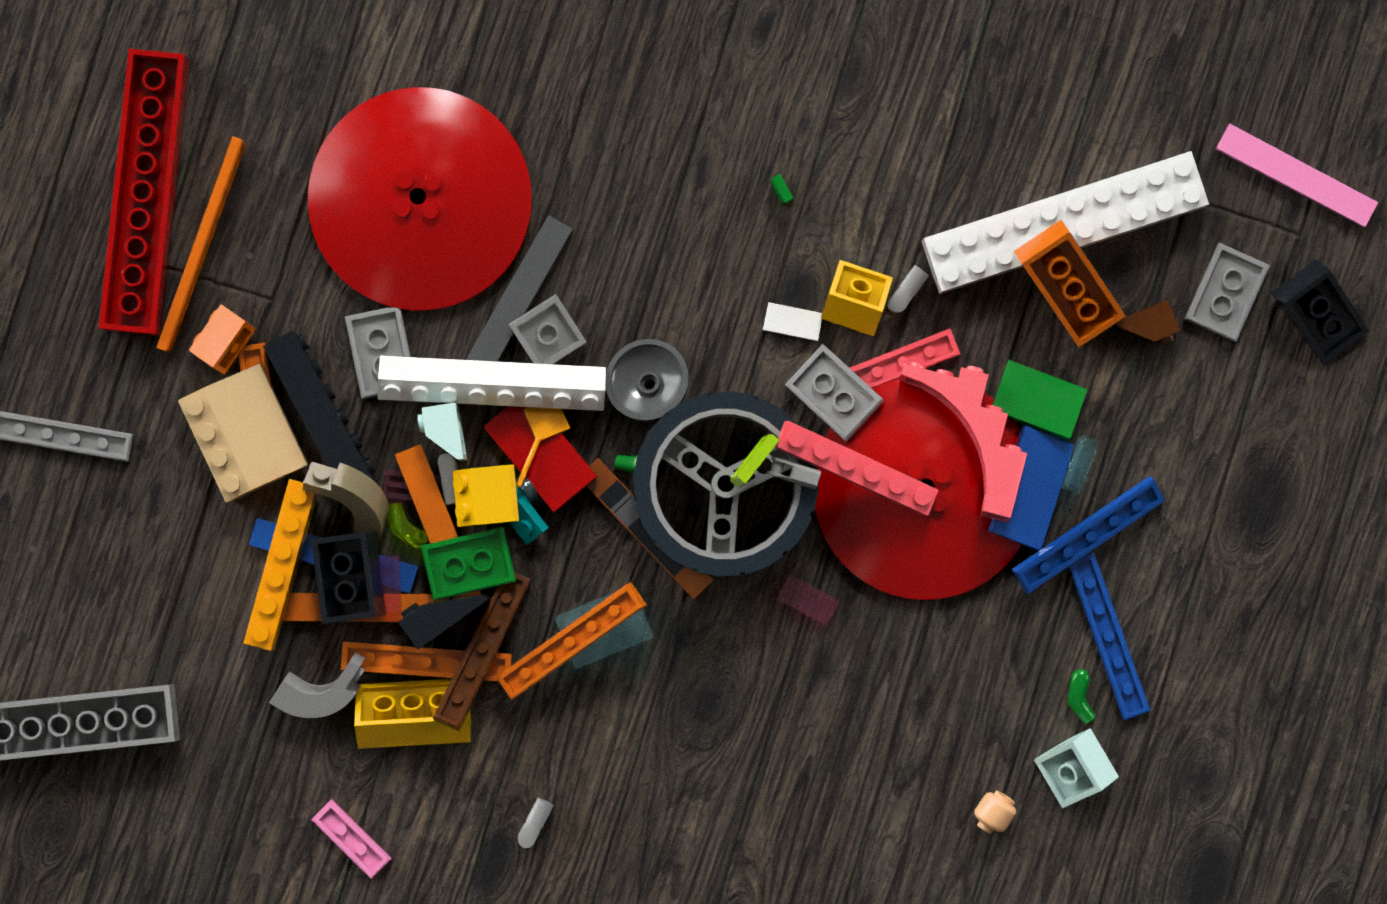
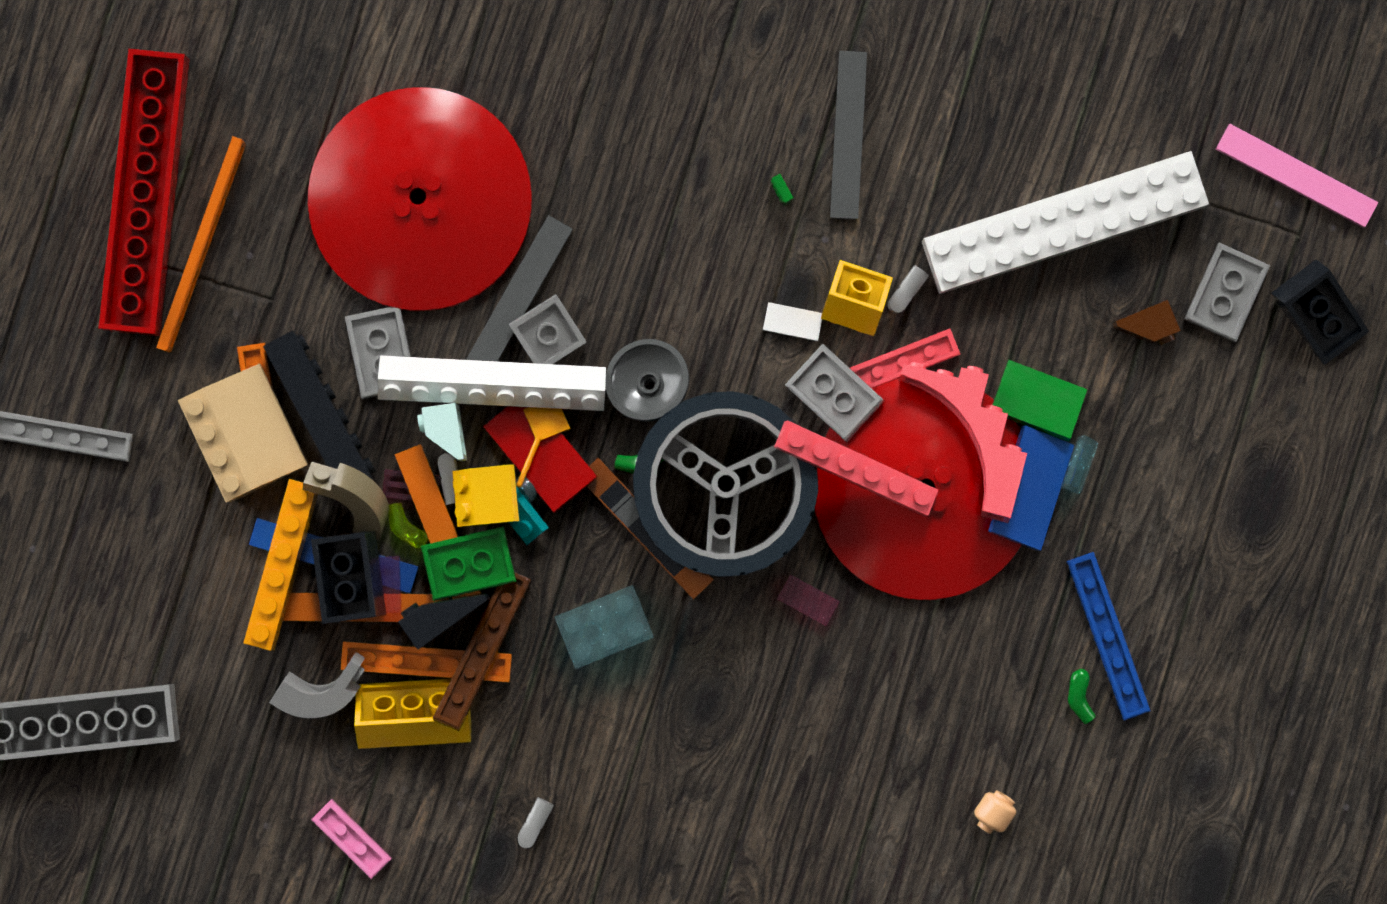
brick [189,305,256,375] -> none
orange tile [496,582,647,700] -> none
lime tile [730,434,779,487] -> none
light grey bar [766,456,821,489] -> none
blue tile [1012,476,1165,594] -> none
orange brick [1014,220,1126,347] -> none
light aqua slope [1034,728,1119,808] -> none
none -> dark grey tile [830,51,867,220]

